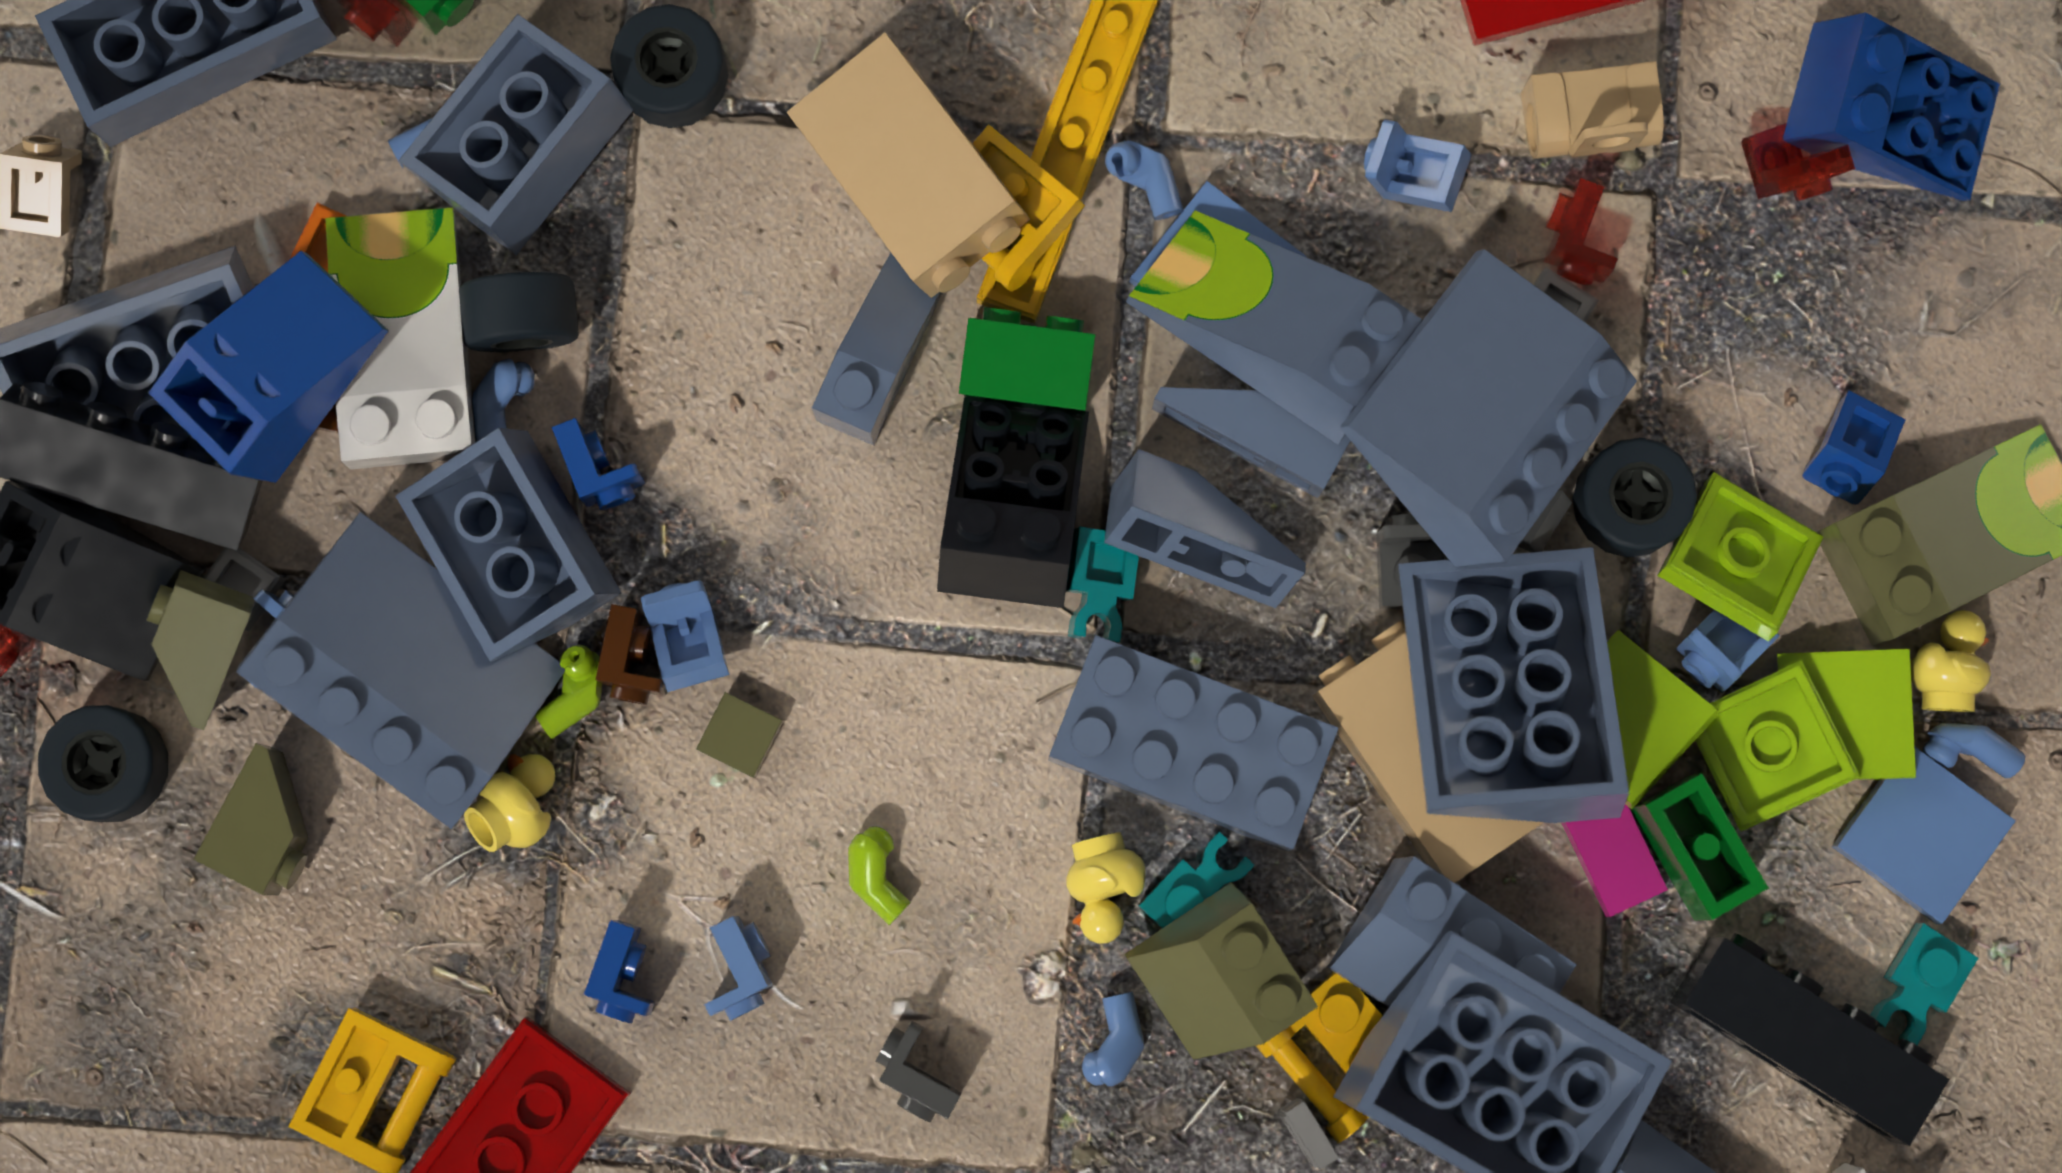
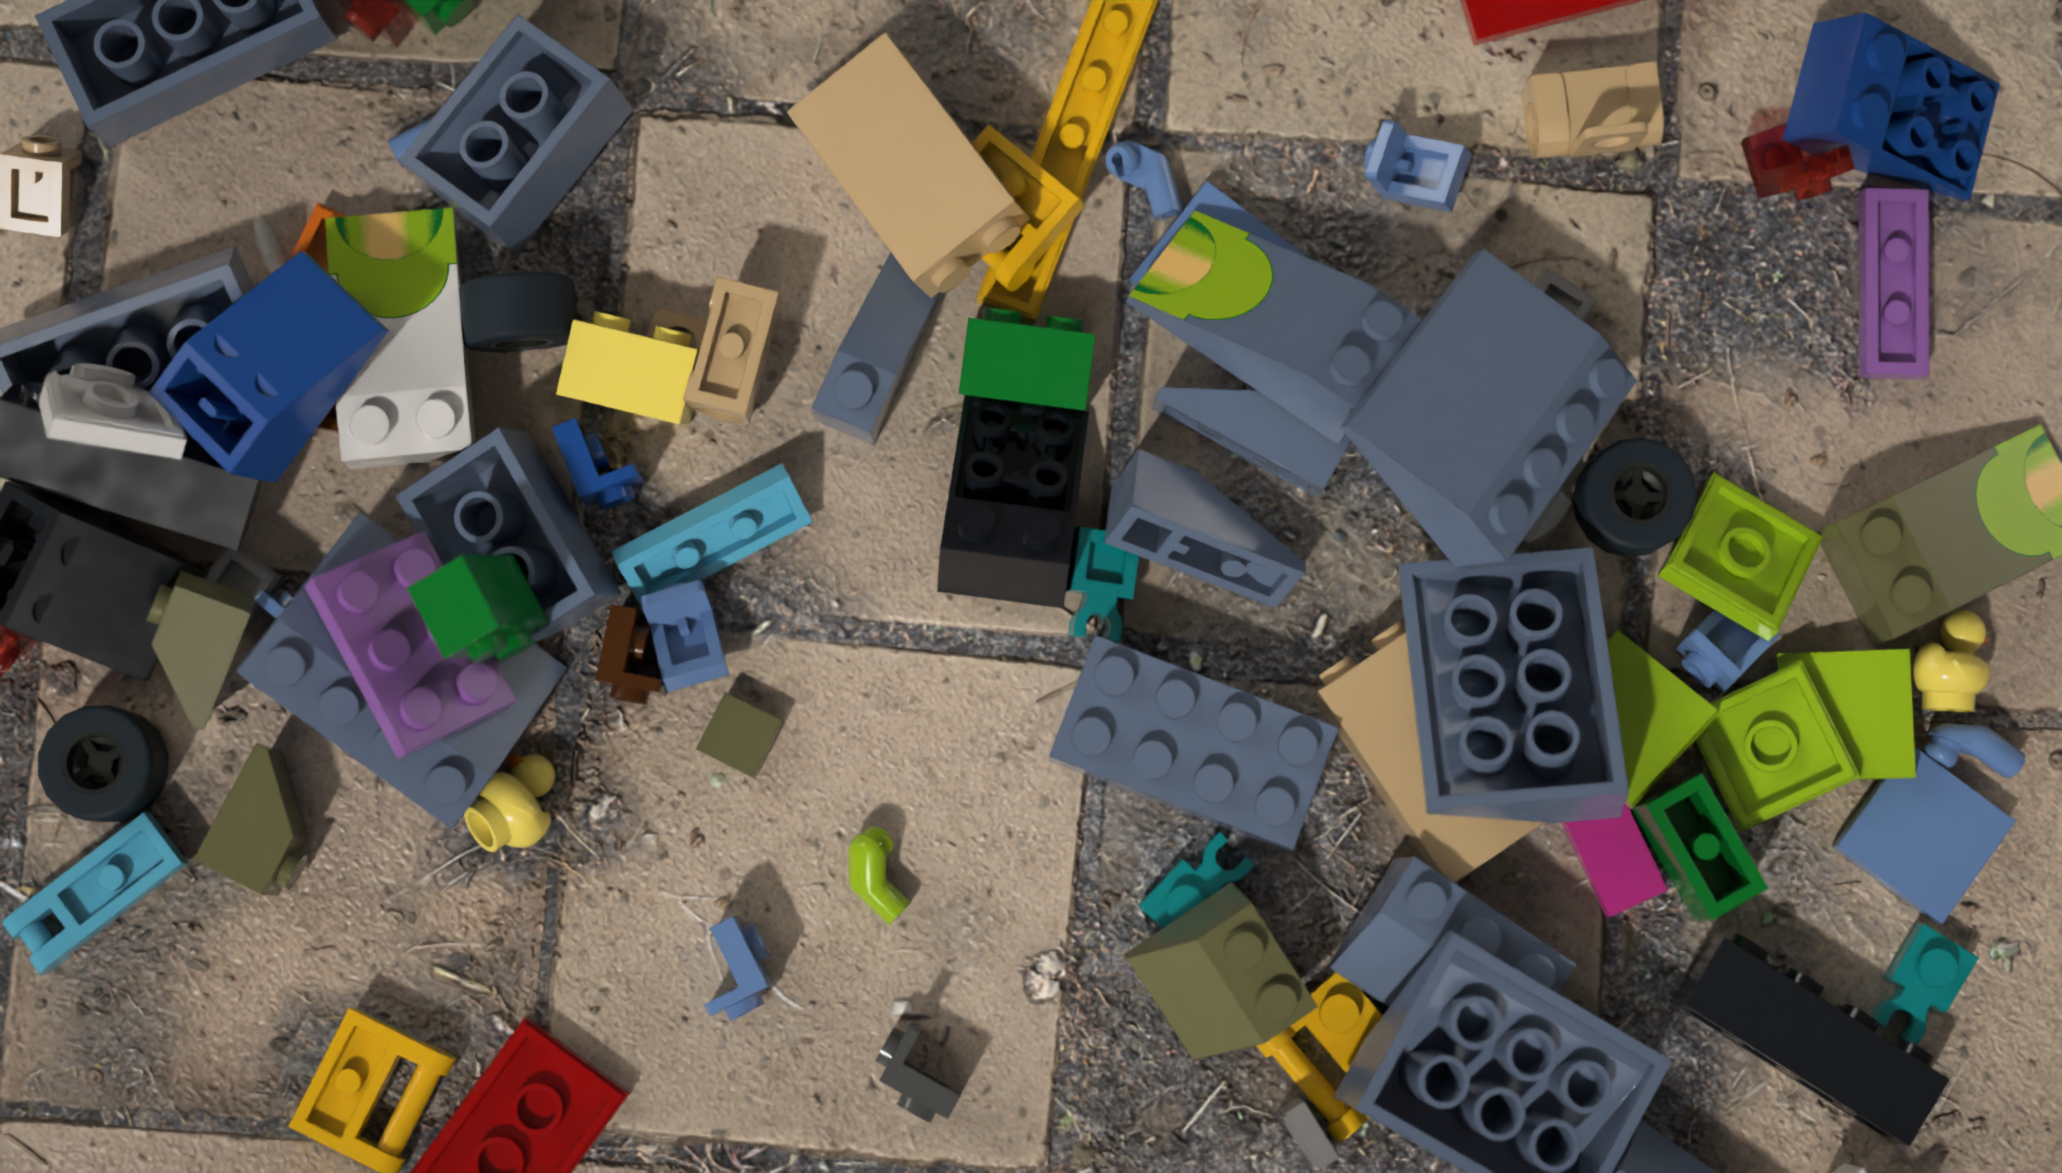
medium blue arm [472,359,535,442] -> none
lime arm [535,645,603,739] -> none
blue bracket [584,920,655,1024] -> none
black wheel [610,4,728,128] -> none
light yellow animal [1066,832,1145,944] -> none
medium blue arm [1082,991,1144,1086] -> none
dark grey bracket [1376,514,1444,609] -> none
clear red bracket [1544,178,1618,285] -> none
blue bracket [1802,390,1906,505] -> none
none -> medium azure plate [2,812,189,976]
none -> white tile [39,364,187,460]
none -> medium lavender plate [304,531,517,760]
none -> green brick [407,555,549,663]
none -> light yellow brick [556,311,700,425]
none -> medium azure plate [611,463,813,609]
none -> tan piece [647,276,782,424]
none -> medium lavender plate [1859,188,1929,380]

